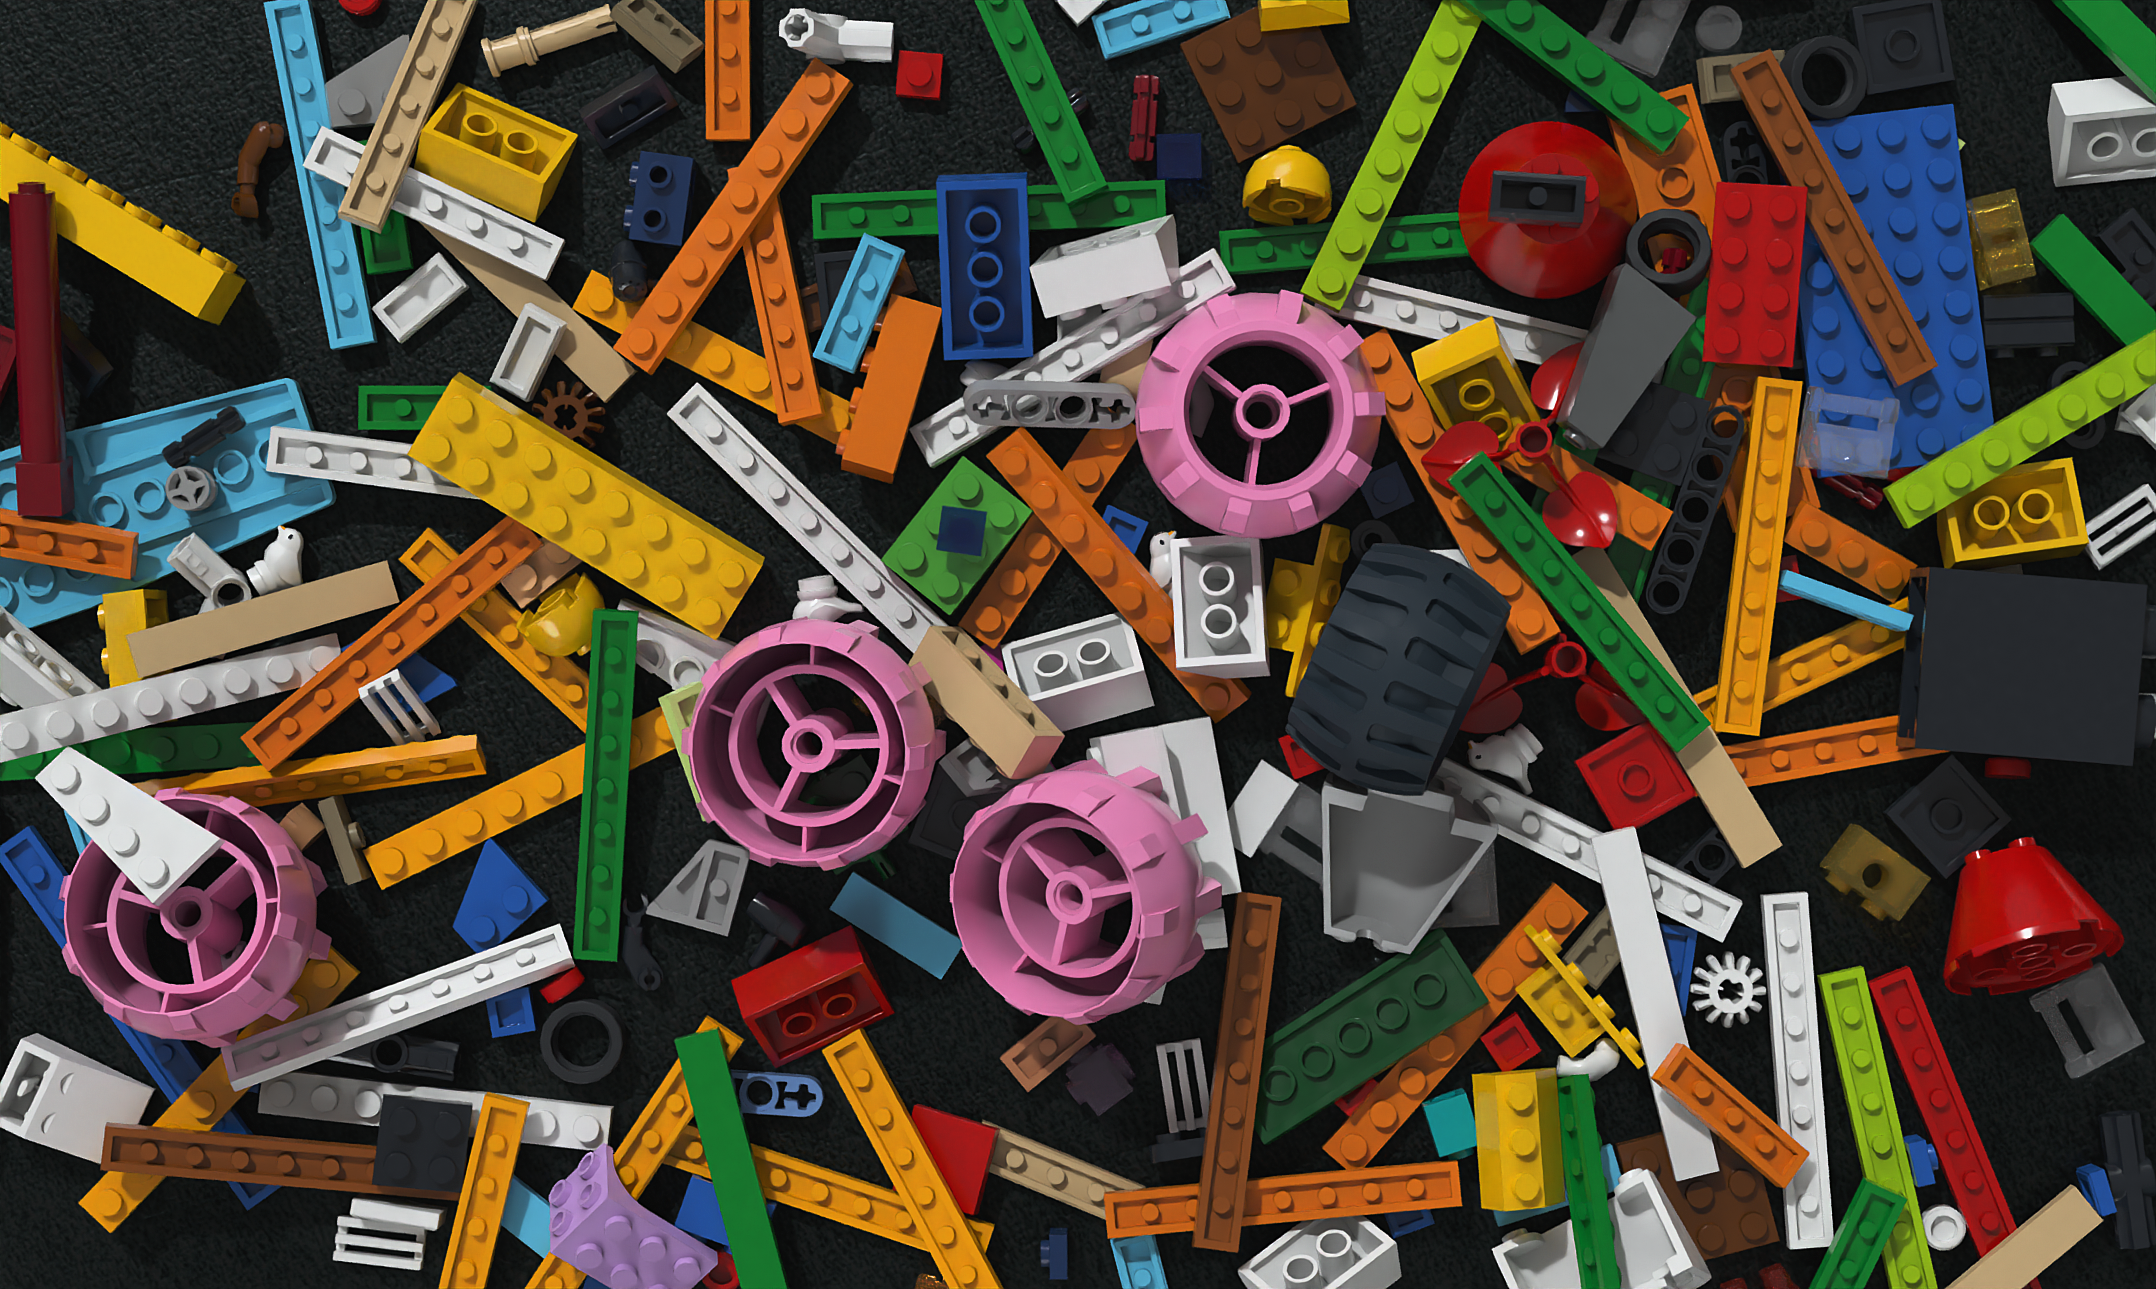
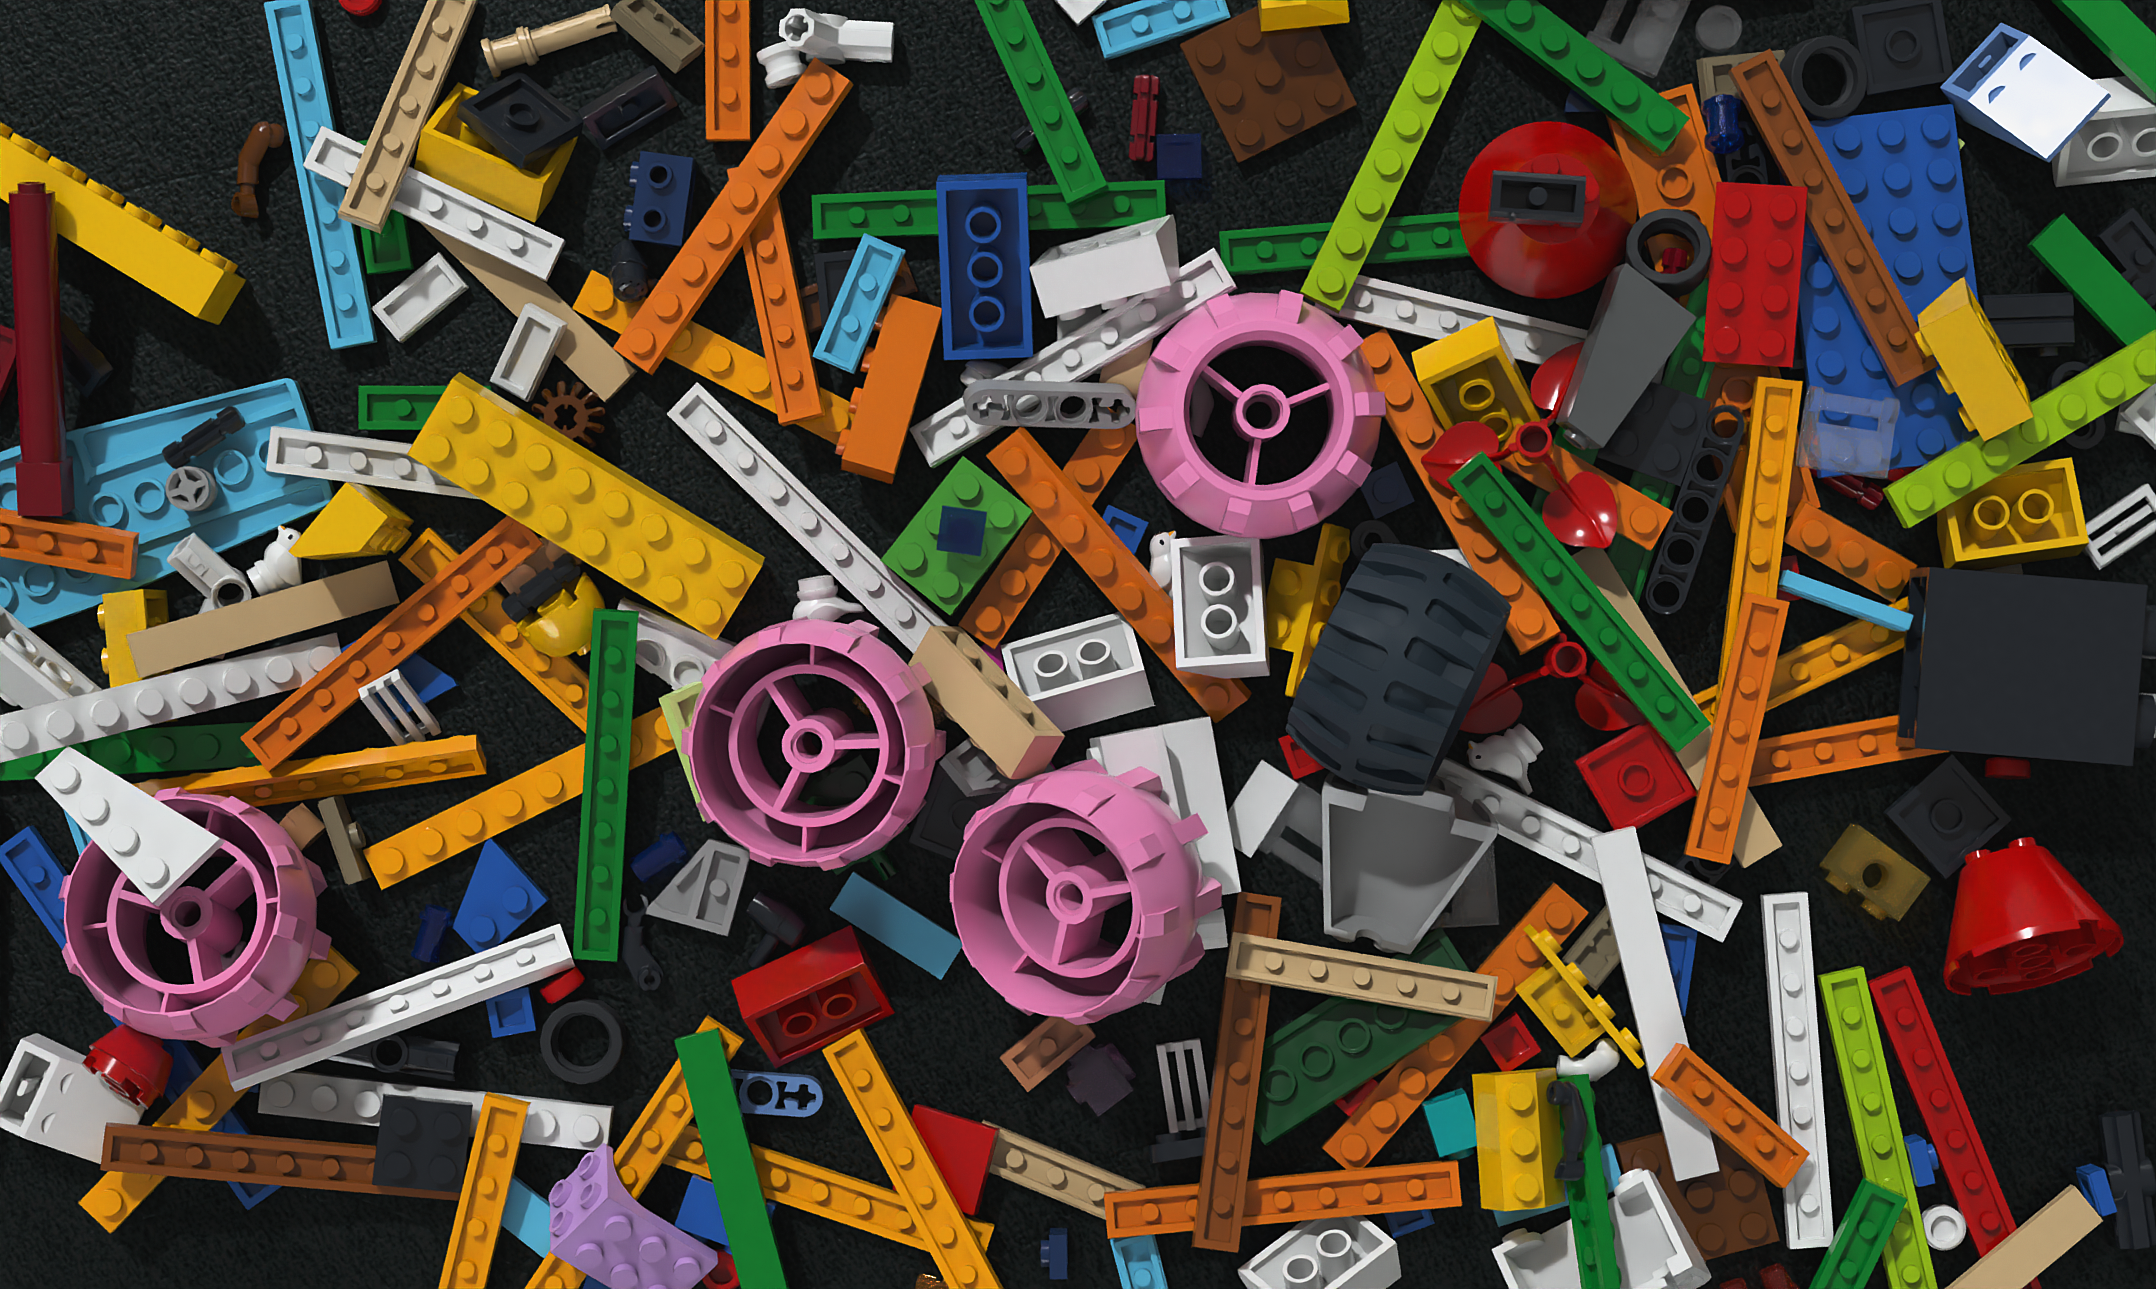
light grey wing [324,35,410,130] -> none
white tile [333,1214,427,1270] -> none
white tile [350,1193,448,1231] -> none
red plate [896,50,944,101] -> none
yellow cylinder [1242,145,1332,226] -> none
white gear [1689,951,1766,1028] -> none
clear yellow brick [1966,188,2036,291] -> none
clear plate [2029,963,2145,1078] -> none
none -> red cone [82,1024,174,1110]
none -> yellow slope [288,482,414,560]
none -> clear blue pin [411,904,454,963]
none -> black plate [456,70,584,169]
none -> black axle [501,553,582,622]
none -> clear blue pin [628,831,688,883]
none -> white wheel [756,41,807,89]
none -> tan tile [1226,932,1498,1022]
none -> black arm [1546,1080,1588,1181]
none -> orange plate [1684,592,1790,865]
none -> clear blue bush [1701,94,1745,154]
none -> yellow slope [1914,277,2034,442]
none -> slope [1940,23,2111,162]

